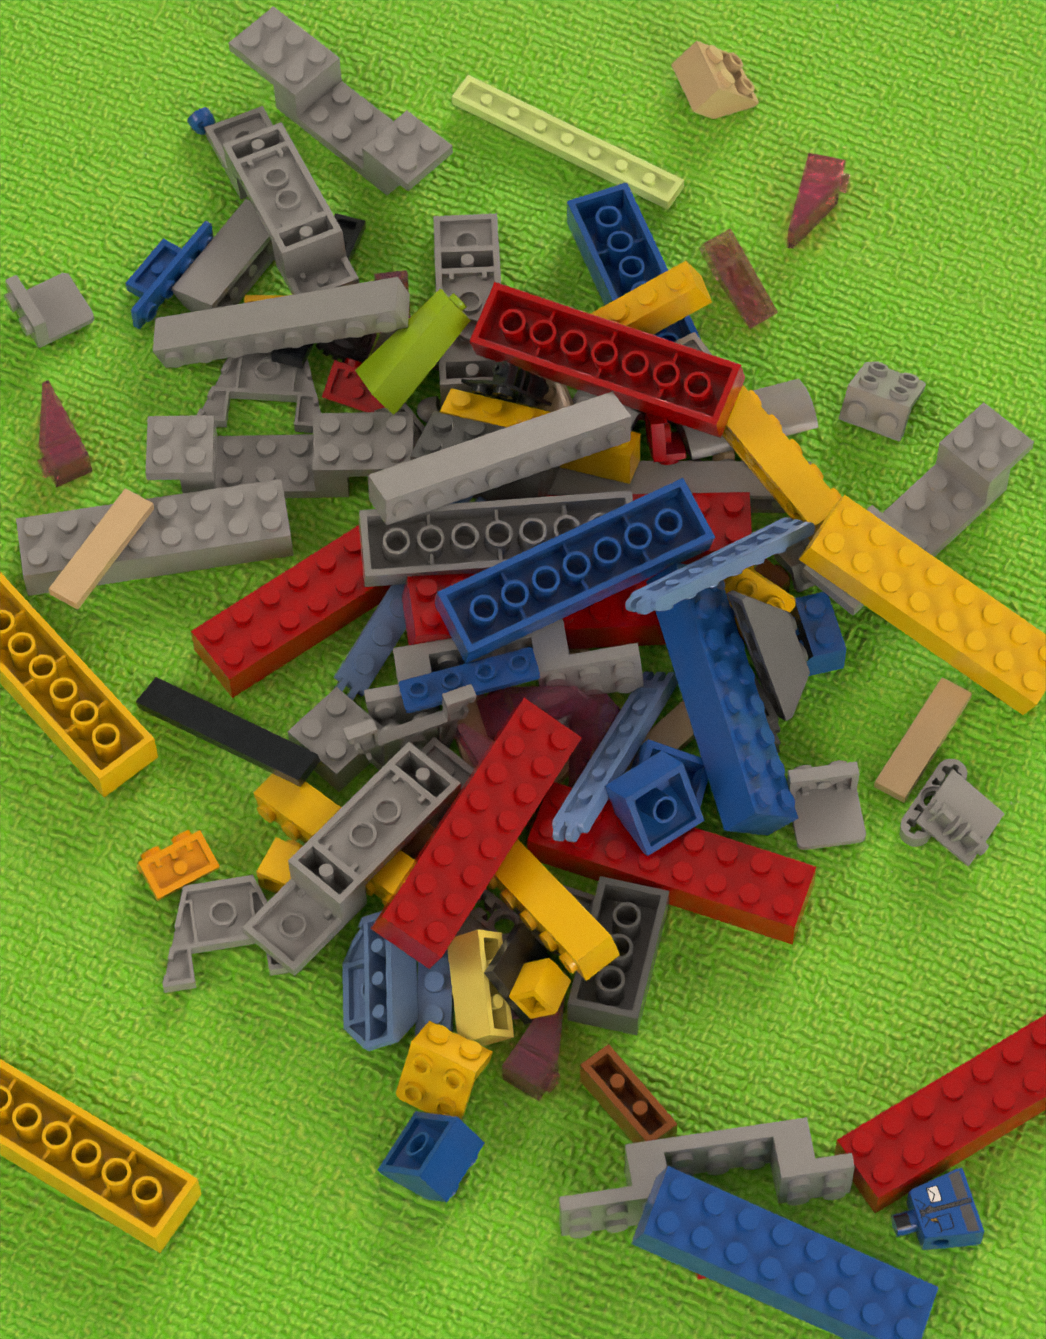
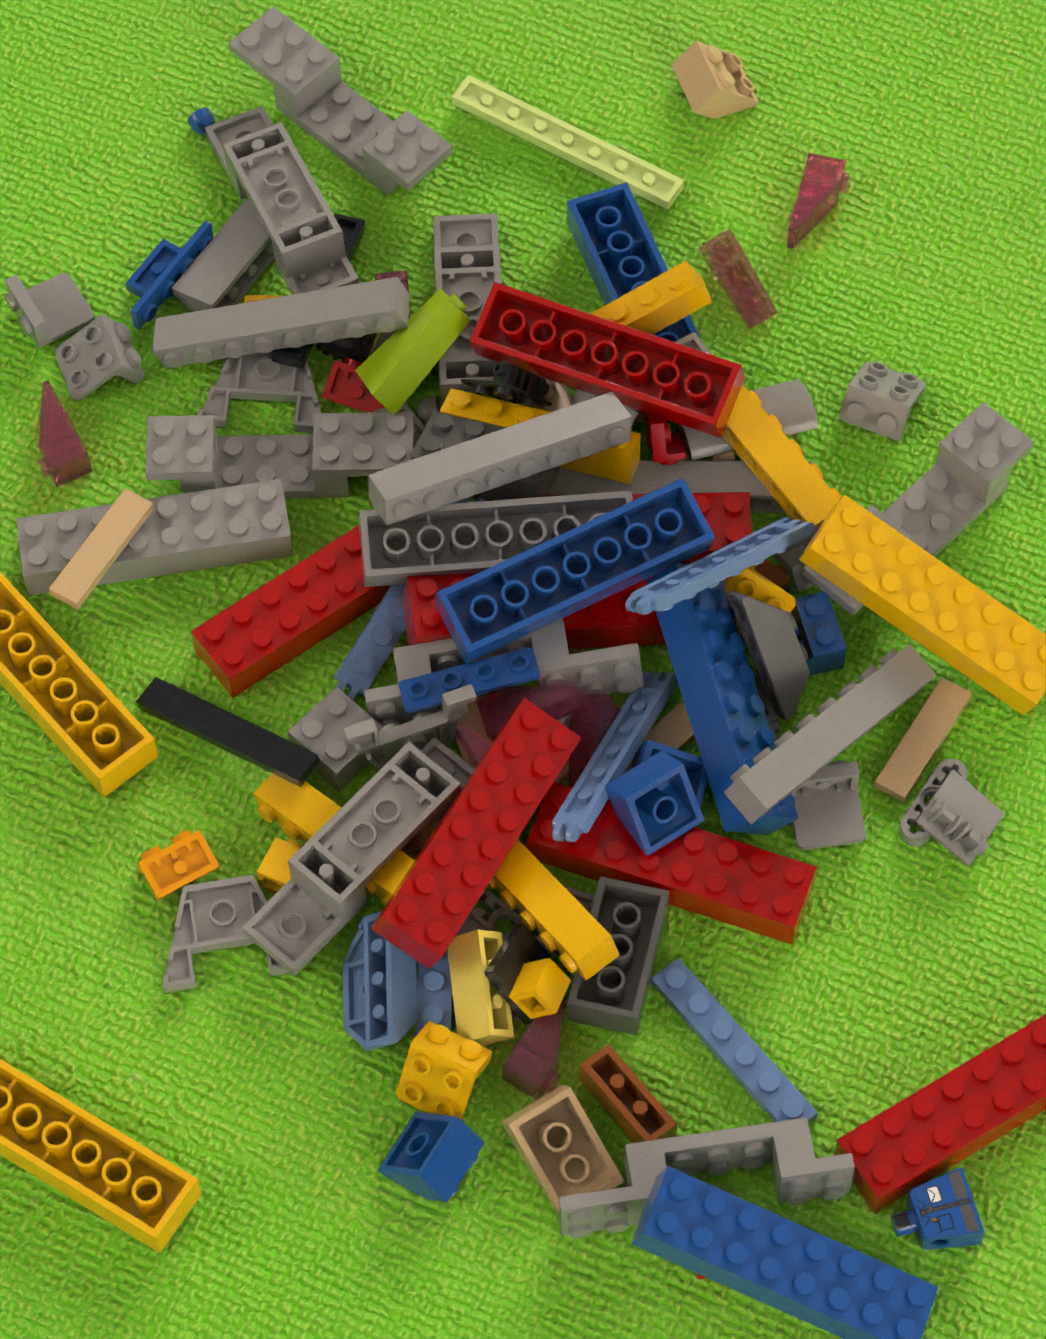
none -> light grey bracket [55,314,145,401]
none -> tan slope [501,1085,624,1214]
none -> medium blue plate [651,958,818,1124]
none -> light grey brick [724,644,936,824]

